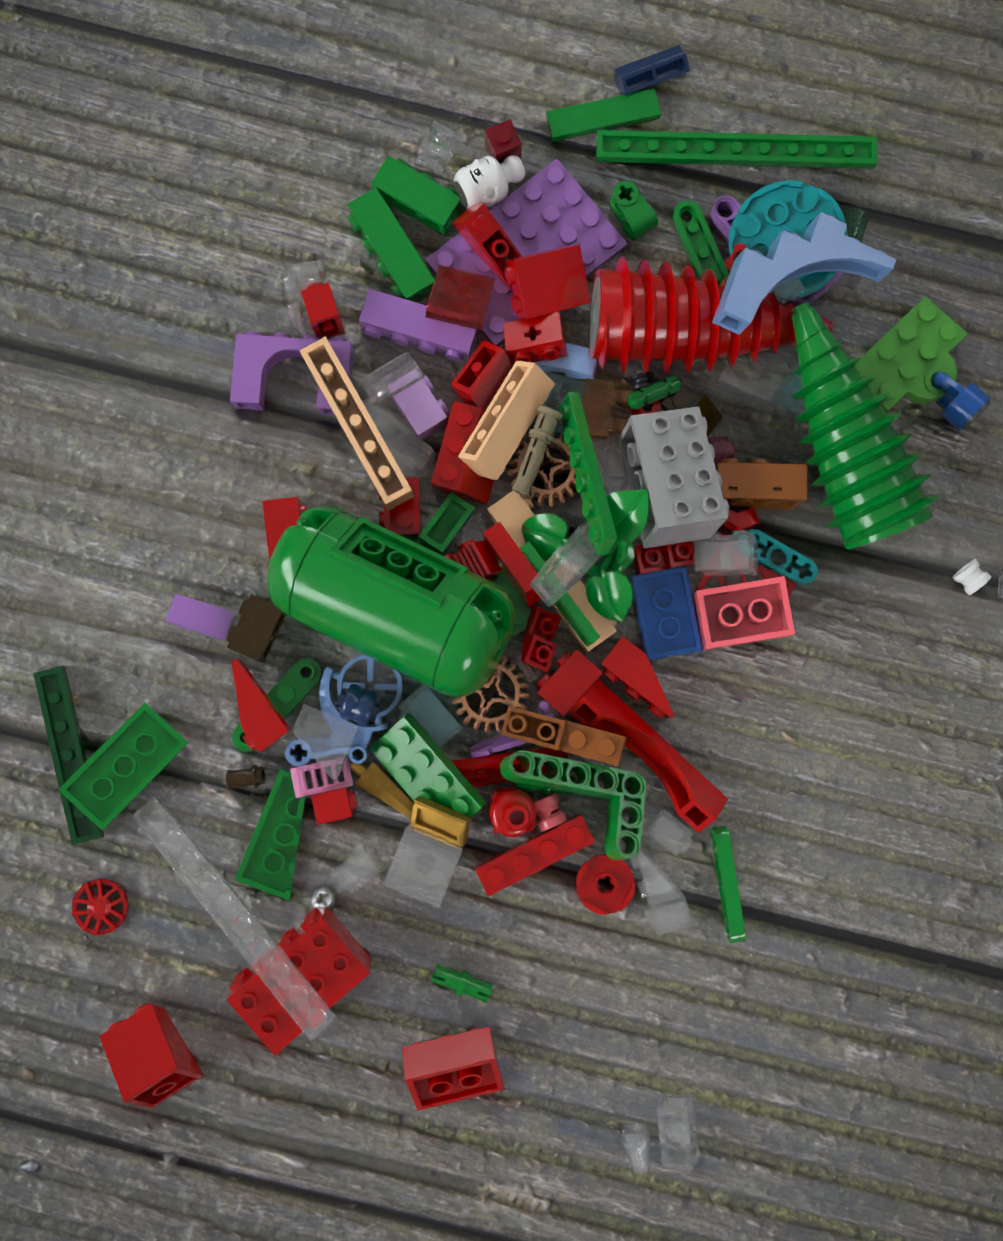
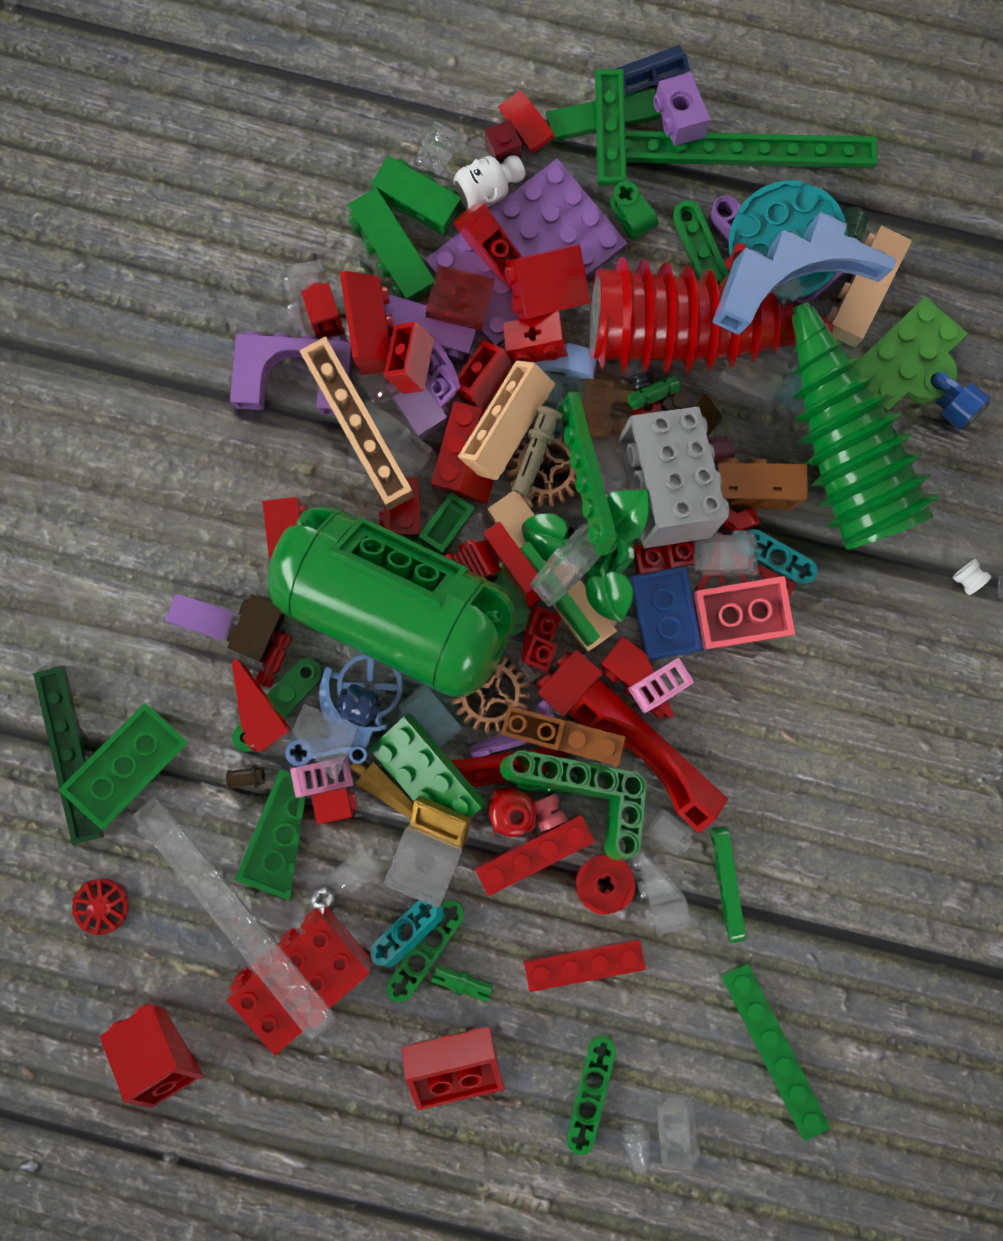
none -> red axle [256,631,293,688]
none -> red slope [340,271,394,376]
none -> teal beam [370,897,443,968]
none -> red brick [383,321,434,394]
none -> green beam [386,899,464,1003]
none -> medium lavender slope [425,341,460,407]
none -> red slope [498,90,555,154]
none -> red plate [524,939,646,992]
none -> green beam [566,1034,616,1155]
none -> green tile [595,69,627,186]
none -> bright pink slope [628,658,694,714]
none -> medium lavender brick [653,72,710,146]
none -> green plate [720,962,831,1142]
none -> light nougat brick [827,225,912,348]

